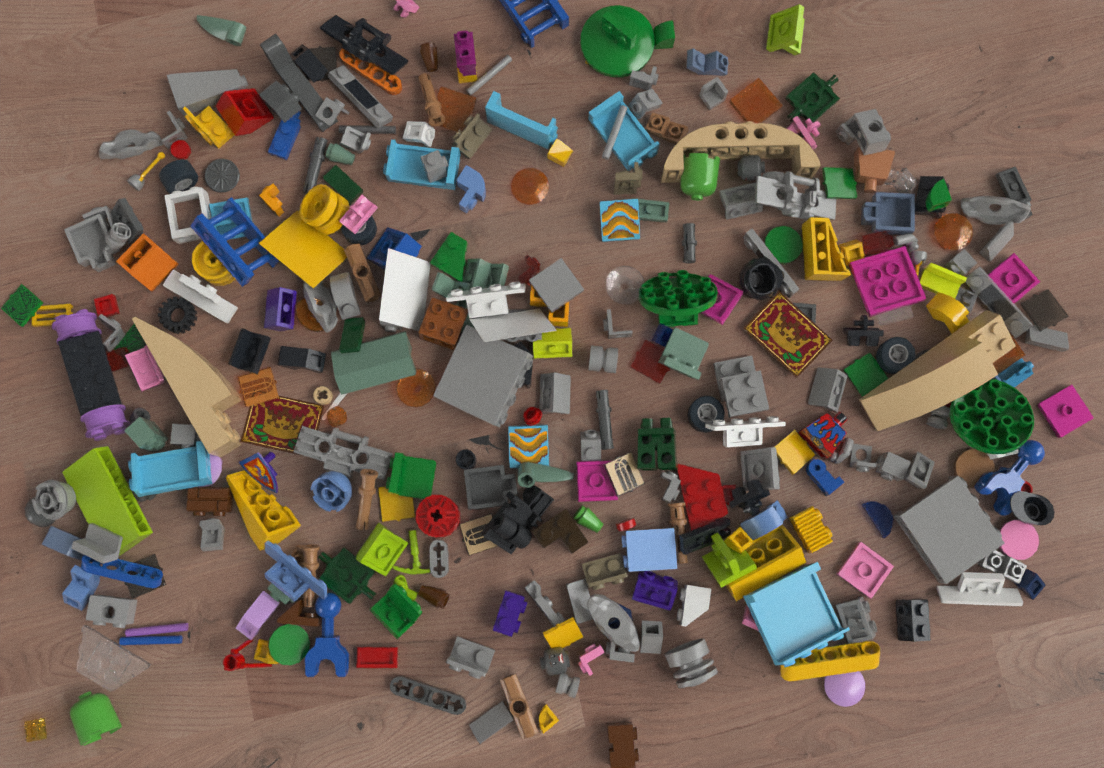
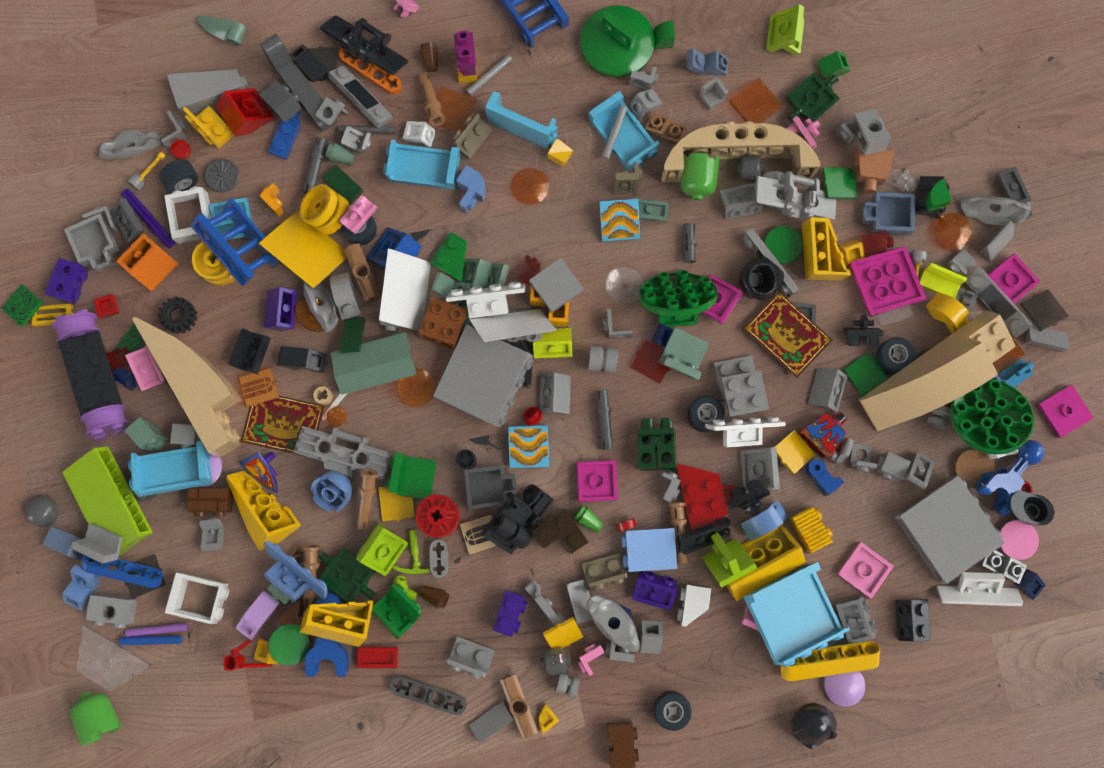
clear yellow tile [24,718,47,742] -> none
light grey cone [32,480,76,520] -> none
light grey bracket [98,314,125,352] -> none
light grey wheel [105,222,131,249] -> none
dark grey bush [129,408,151,424] -> none
white bracket [163,270,238,324] -> none
light grey brick [421,150,448,183] -> none
sand green piece [518,462,574,488] -> none
light grey bracket [580,430,601,462] -> none
piece [604,452,645,497] -> none
light grey wheel [664,638,718,688] -> none
yellow slope [724,527,754,554] -> none
clear blue tile [861,501,894,538] -> none
light grey arm [893,233,919,251] -> none
none -> dark purple brick [45,258,89,305]
none -> clear blue plate [113,367,136,391]
none -> dark purple axle [121,189,176,248]
none -> white window [165,572,229,624]
none -> yellow wedge [300,601,373,647]
none -> black wheel [653,691,692,731]
none -> black helmet [791,703,837,749]
none -> green brick [817,51,851,79]

